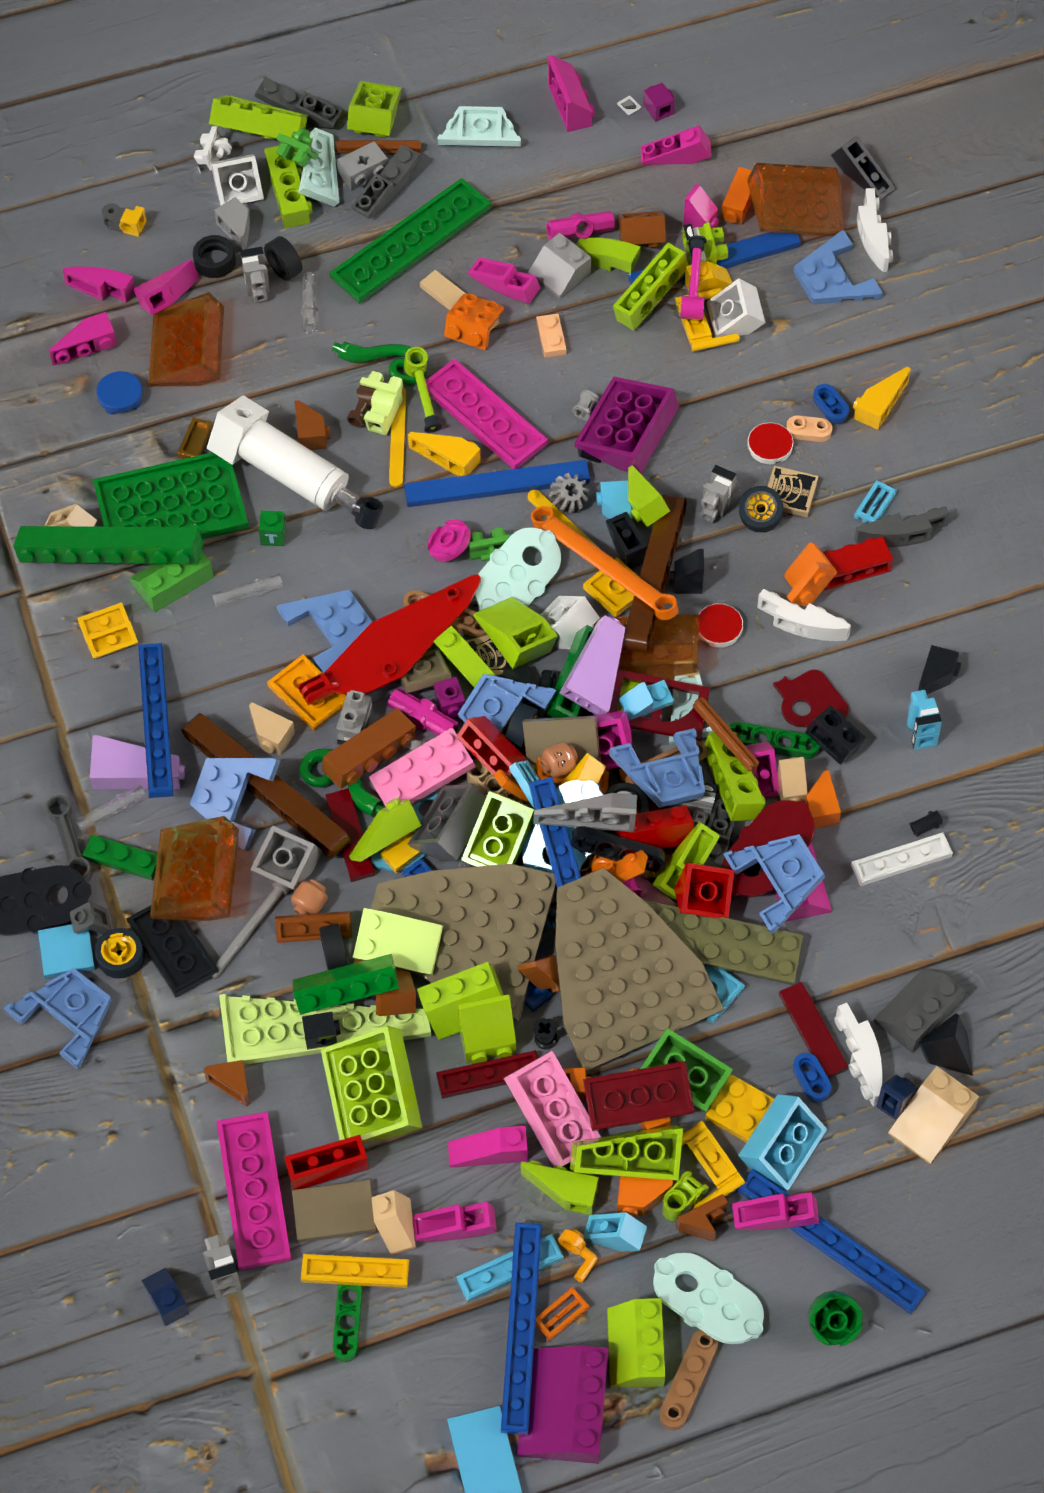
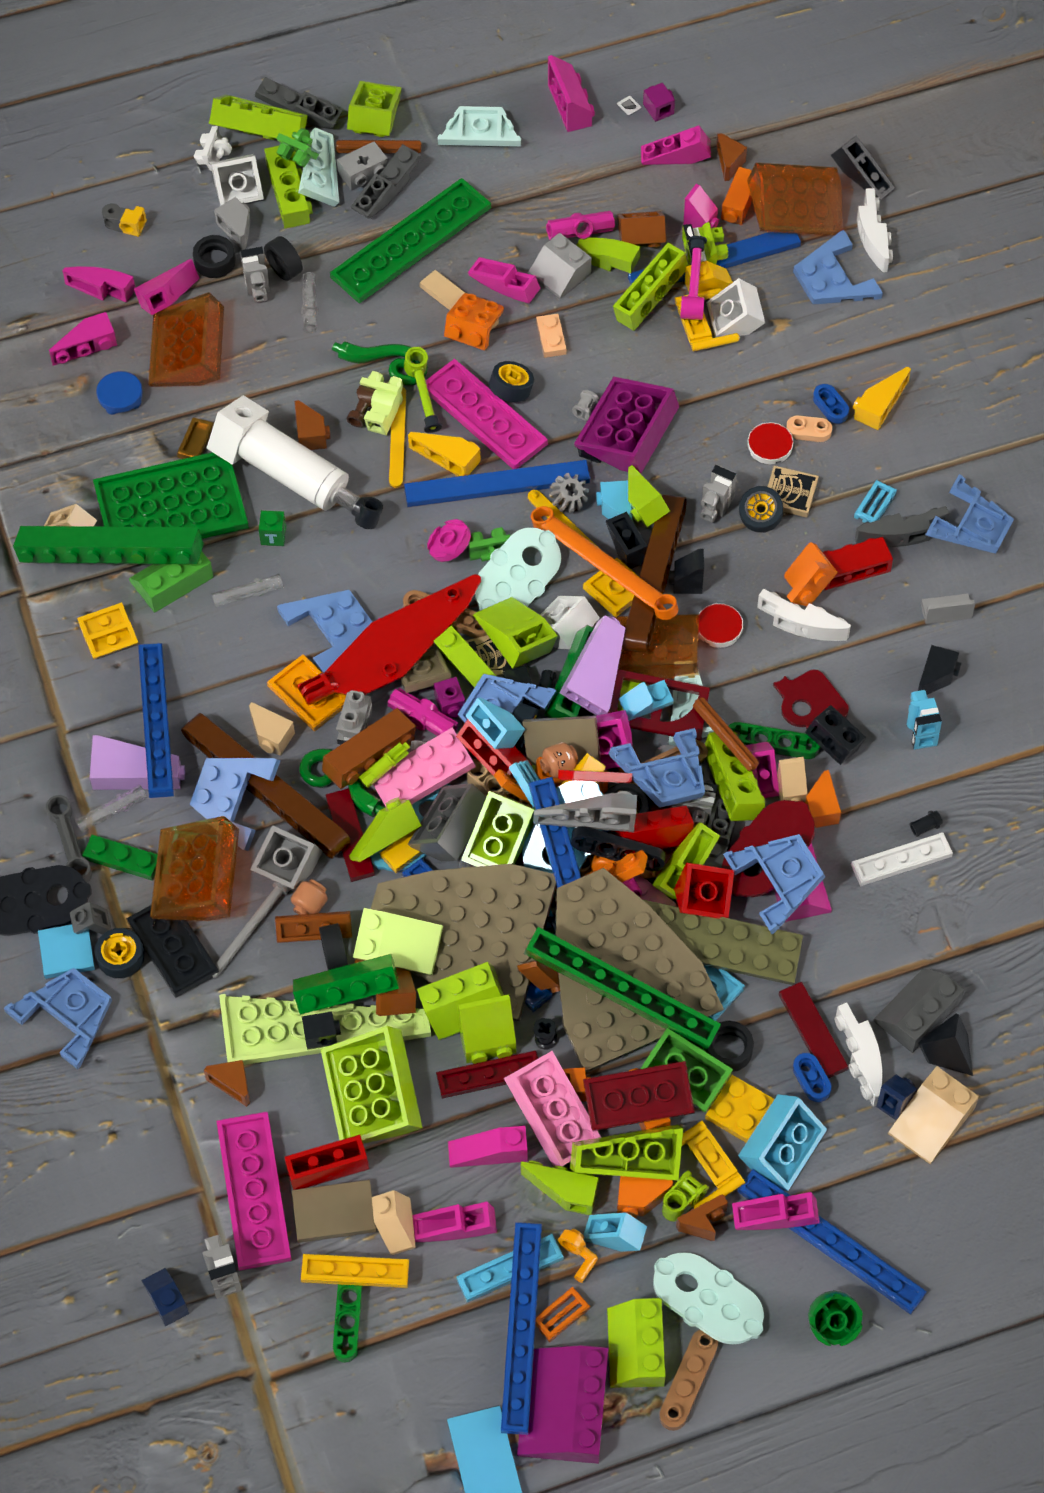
none -> lime piece [359,742,410,788]
none -> medium azure slope [466,698,525,749]
none -> black wheel [489,361,534,402]
none -> green brick [523,927,721,1050]
none -> tile [558,770,632,783]
none -> black tyre [705,1020,754,1072]
none -> dark orange slope [716,133,747,181]
none -> light grey panel [921,594,975,624]
none -> medium blue wing [926,474,1014,554]

